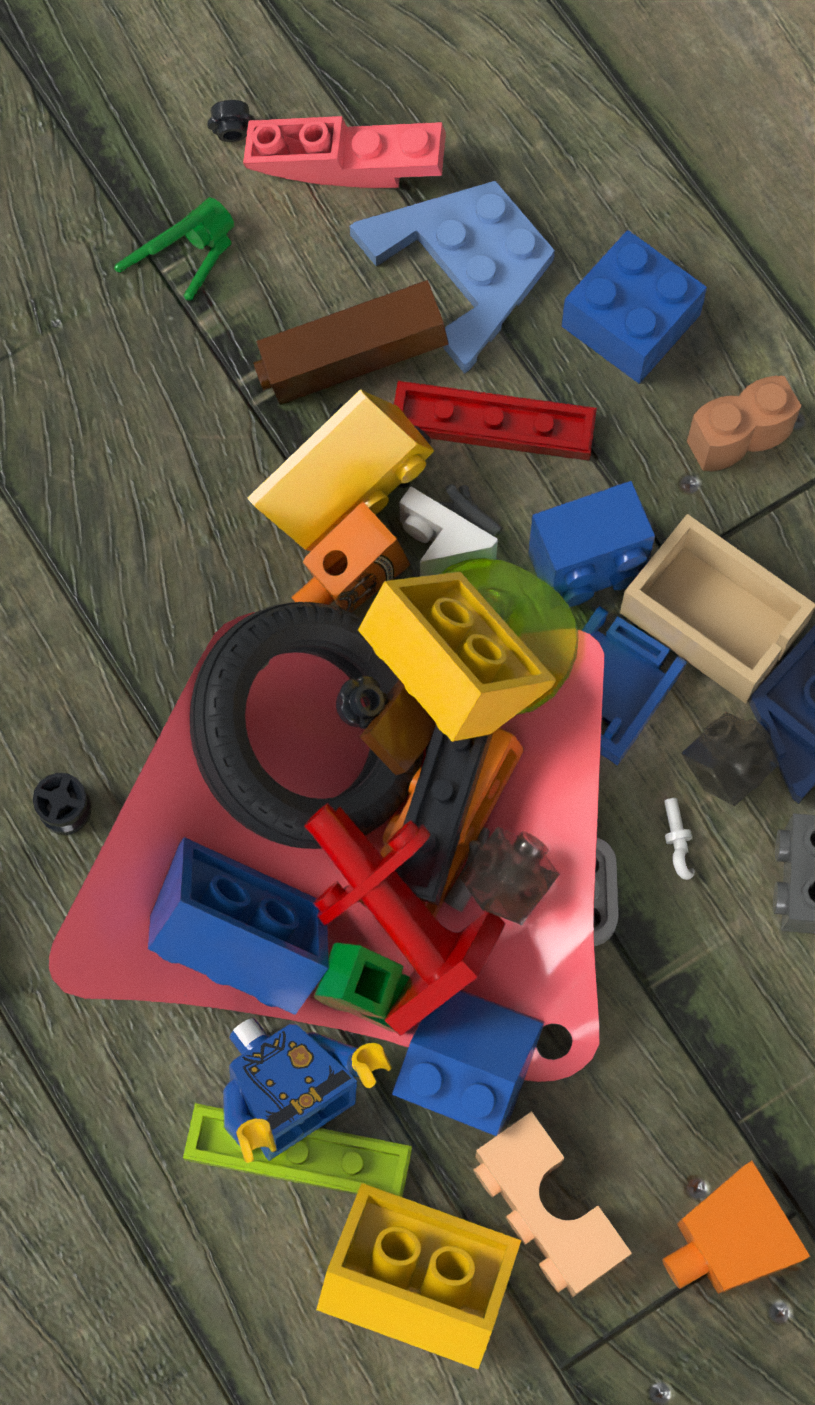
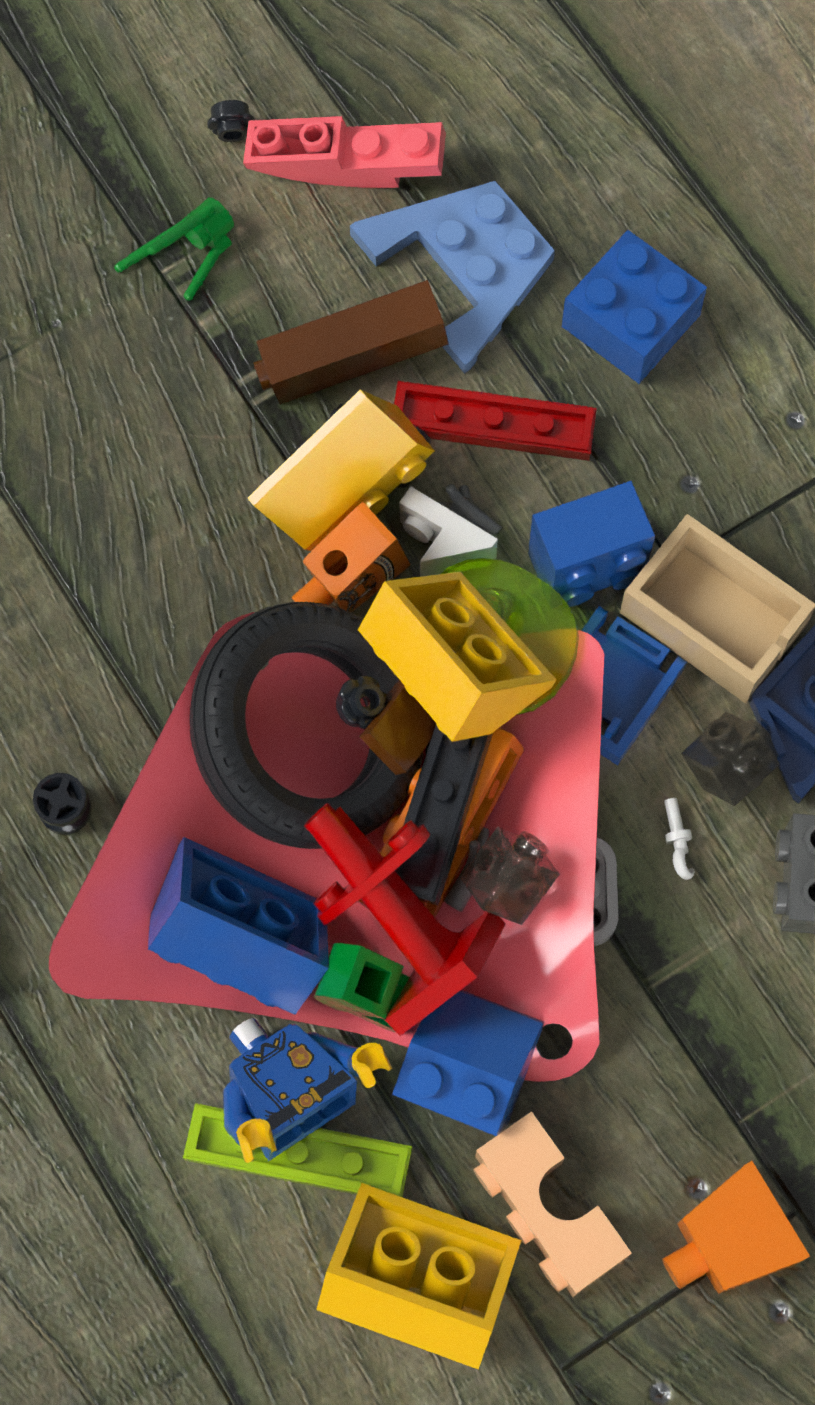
nougat brick [687,376,801,471] -> none

